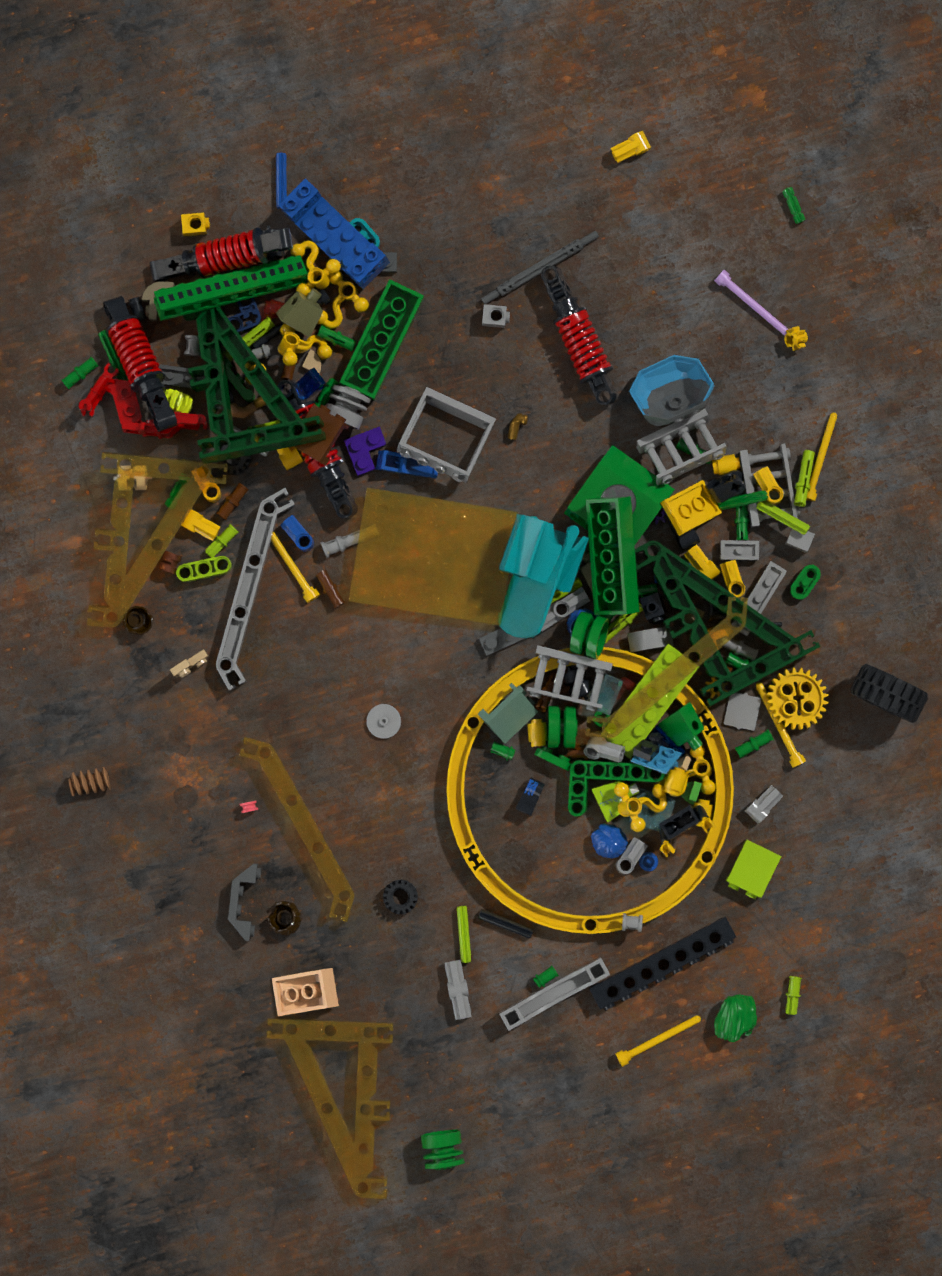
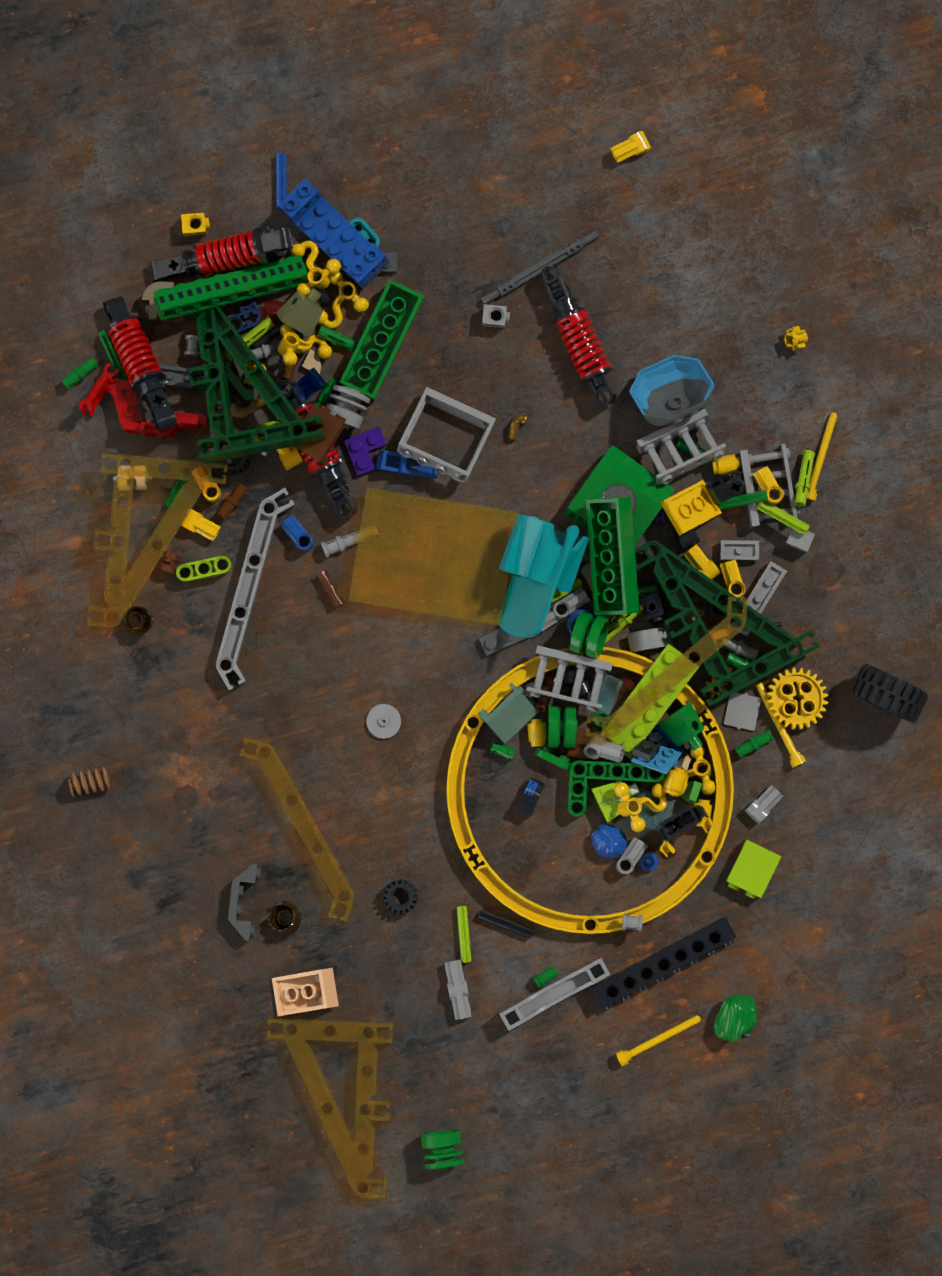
black pin [128,297,147,320] -> none
neon yellow gear [165,389,193,413] -> none
tan plate [170,649,209,678] -> none
lime axle [205,524,239,558] -> none
coral bush [240,801,258,813] -> none
yellow piece [271,532,320,603] -> none
lavender piece [715,270,788,336] -> none
green pin [734,505,750,541] -> none
green axle [783,187,805,224] -> none
lime axle [786,976,802,1015] -> none
green plate [790,565,821,600] -> none

